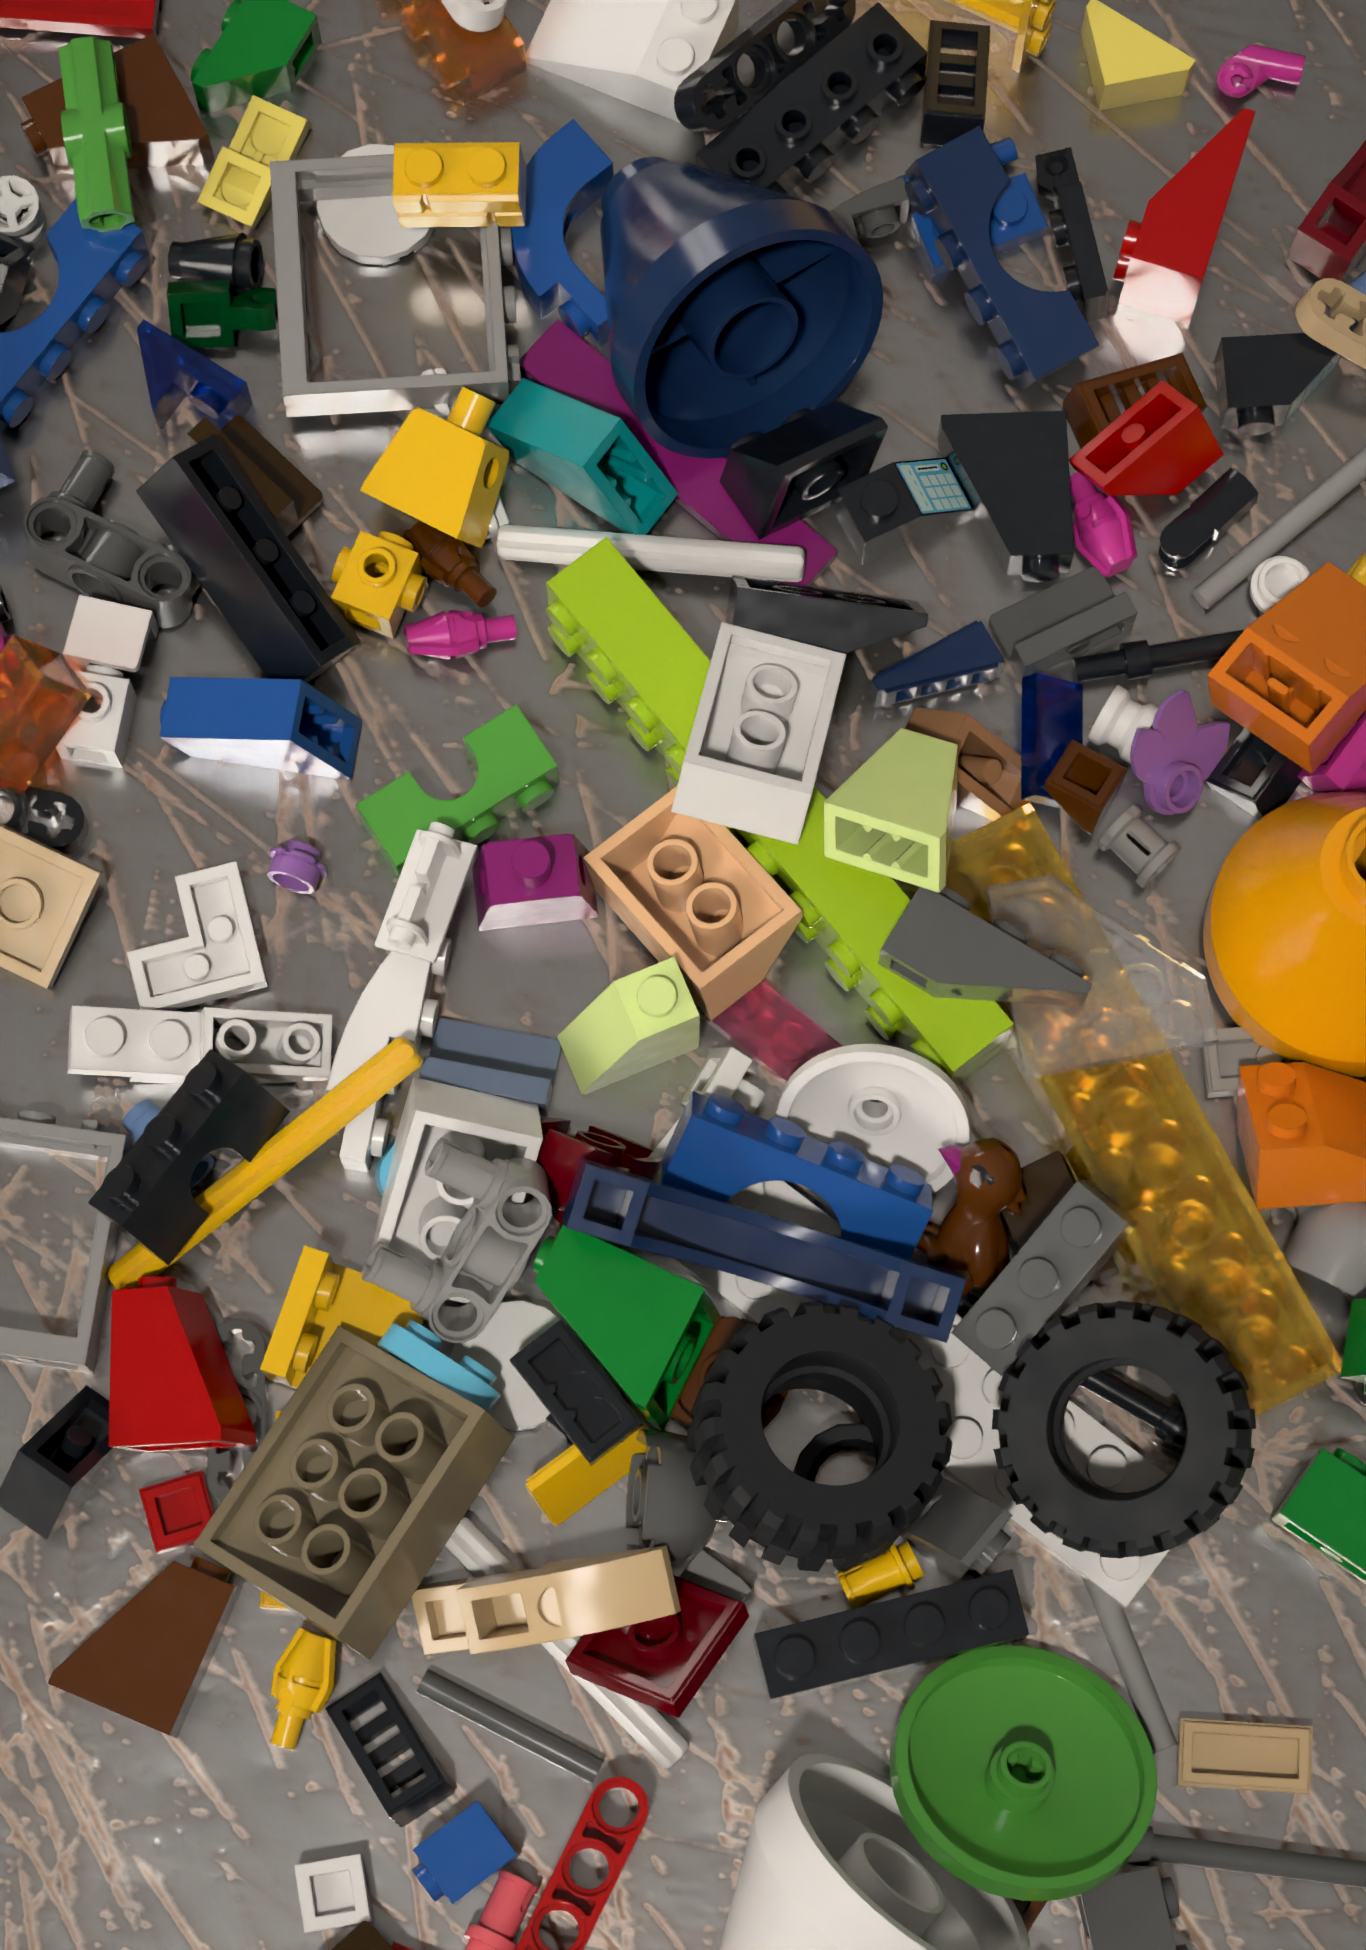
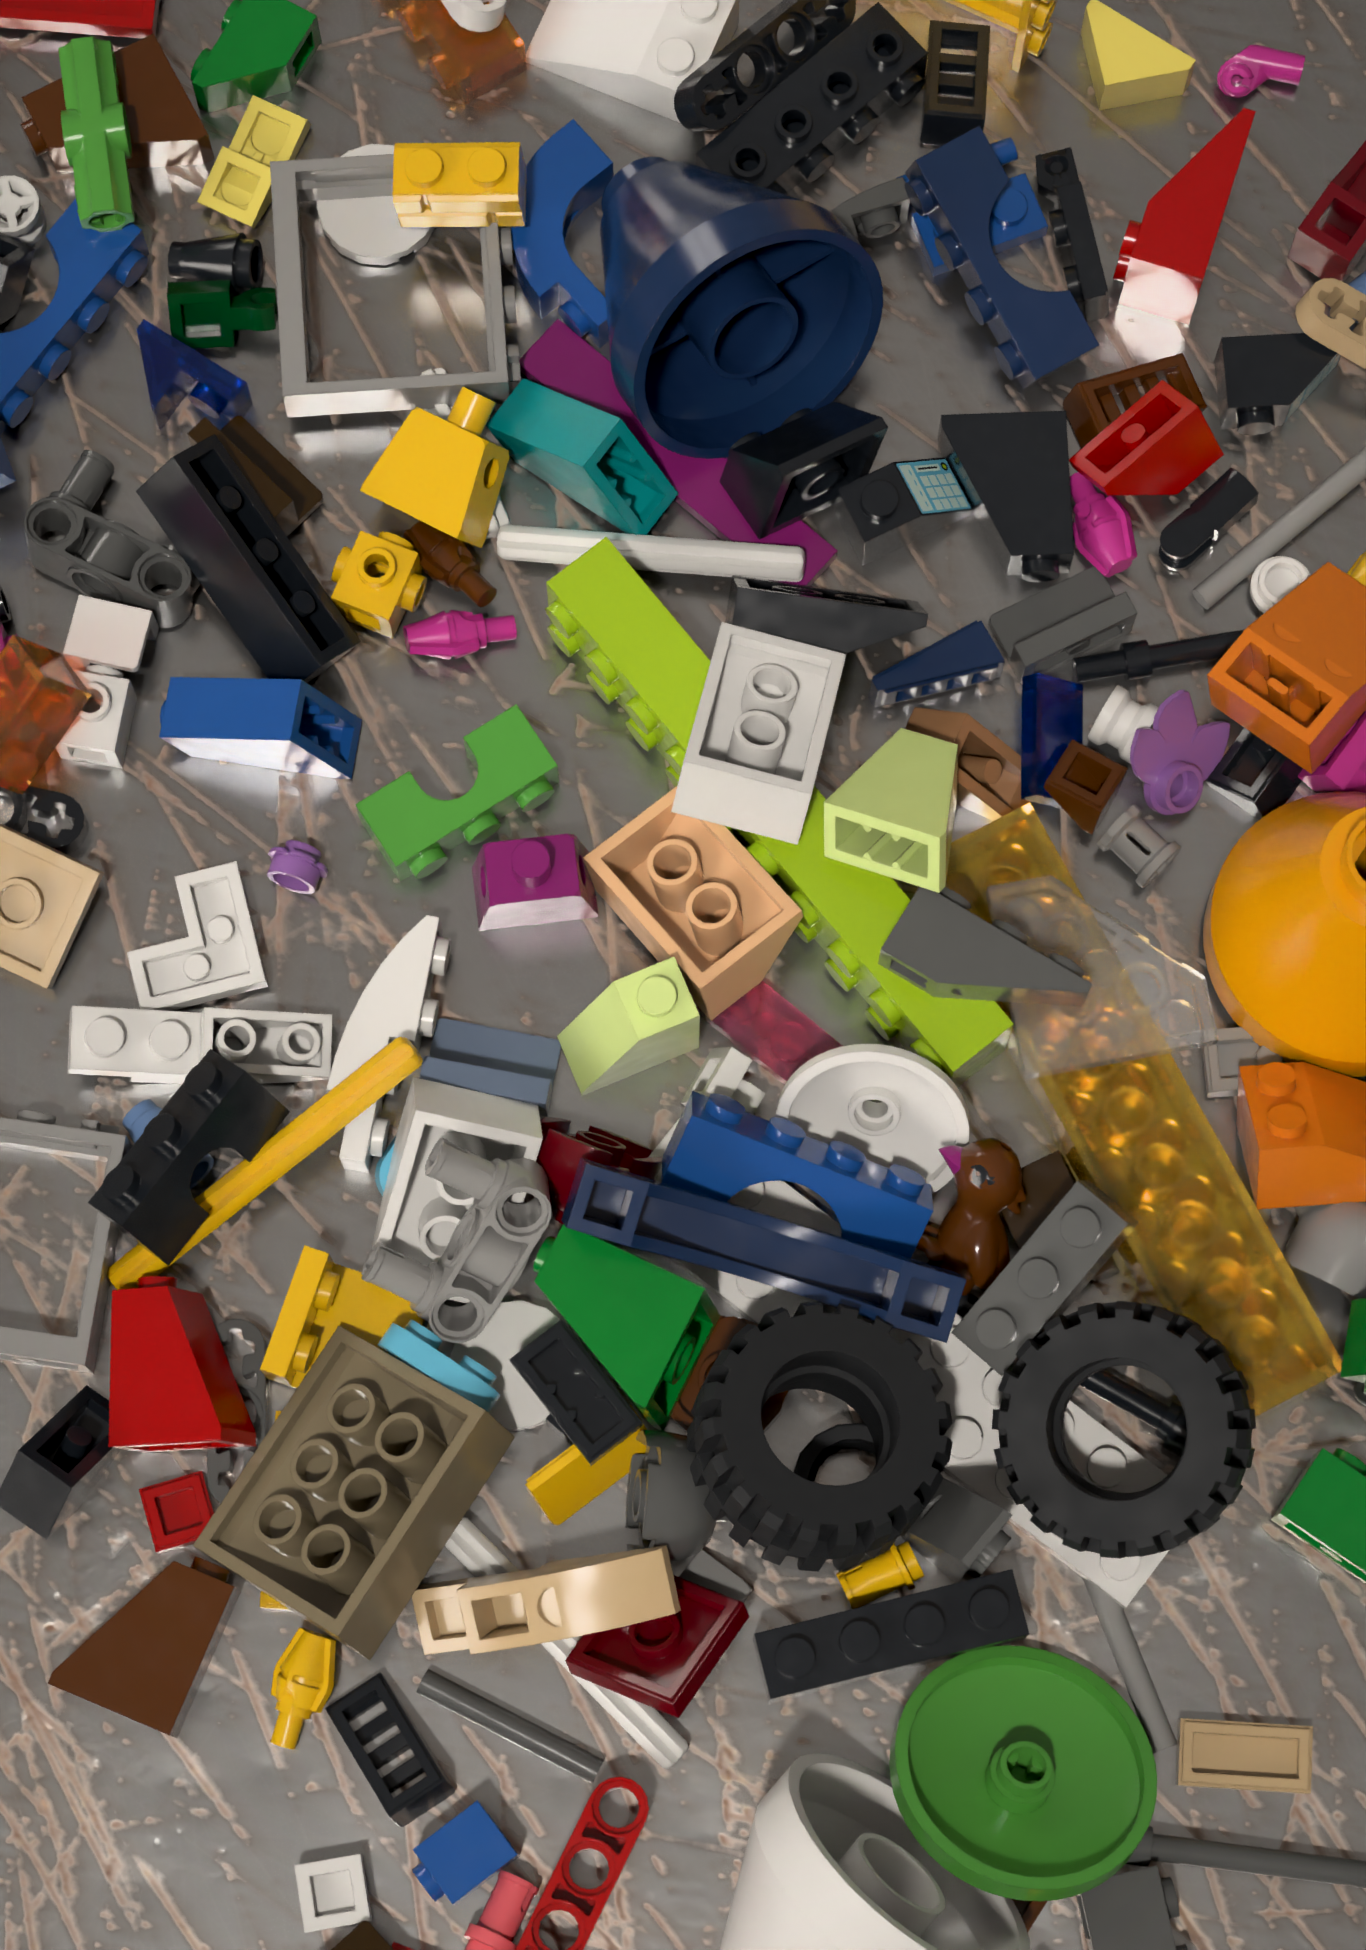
white hinge [374,822,478,963] -> none

